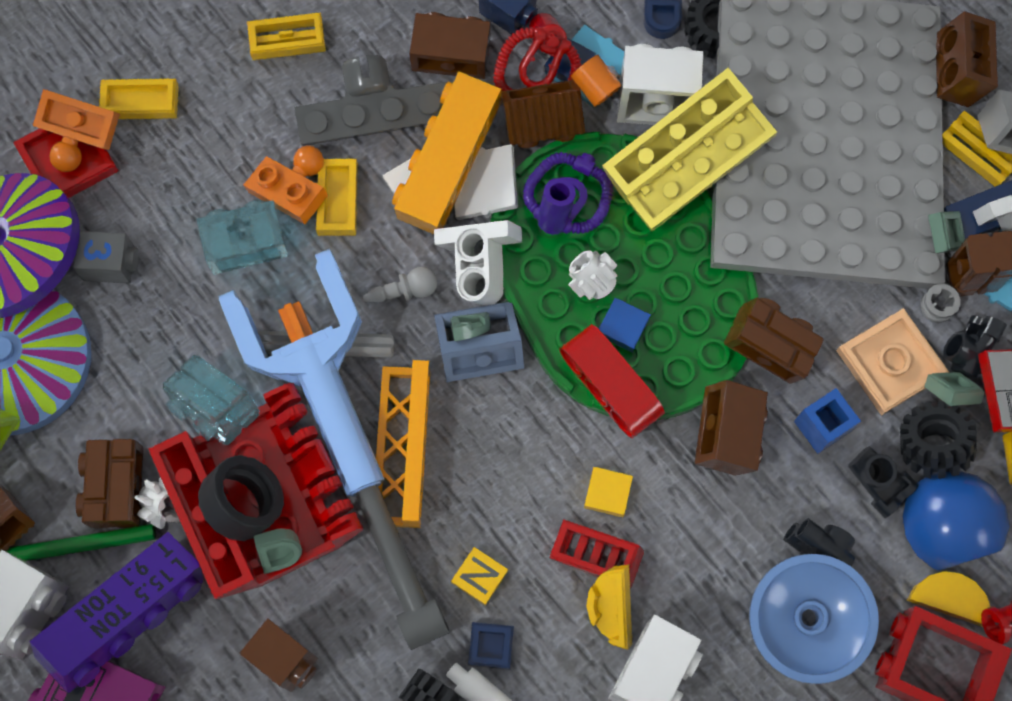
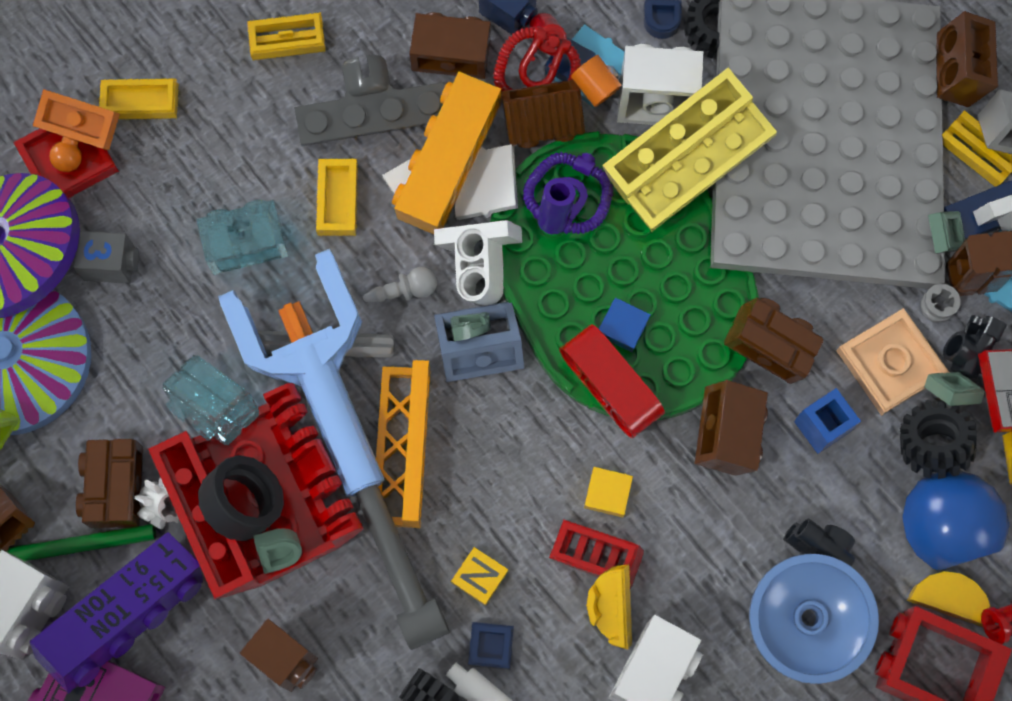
orange plate [243,146,328,224] -> none
white gear [568,251,617,300] -> none
black plate [848,446,919,518] -> none

